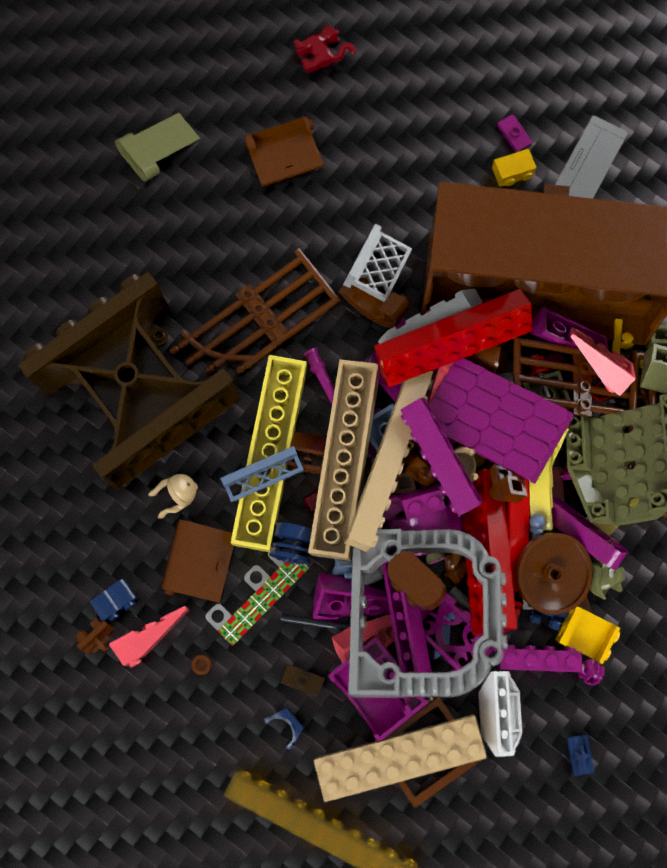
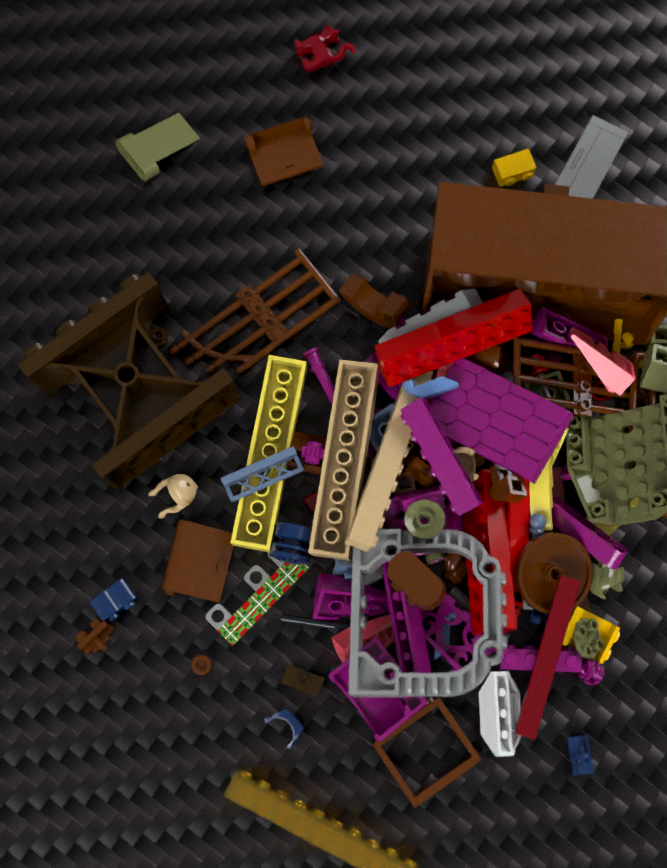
coral wedge [109,606,189,668] -> none
tan brick [314,715,487,802] -> none
light grey fence [343,224,412,302] -> none
magenta plate [497,114,533,153] -> none
none -> magenta gear [301,442,325,464]
none -> medium blue piece [403,376,459,400]
none -> olive dish [404,500,445,539]
none -> dark red tile [514,575,581,740]
none -> olive dish [573,618,604,659]

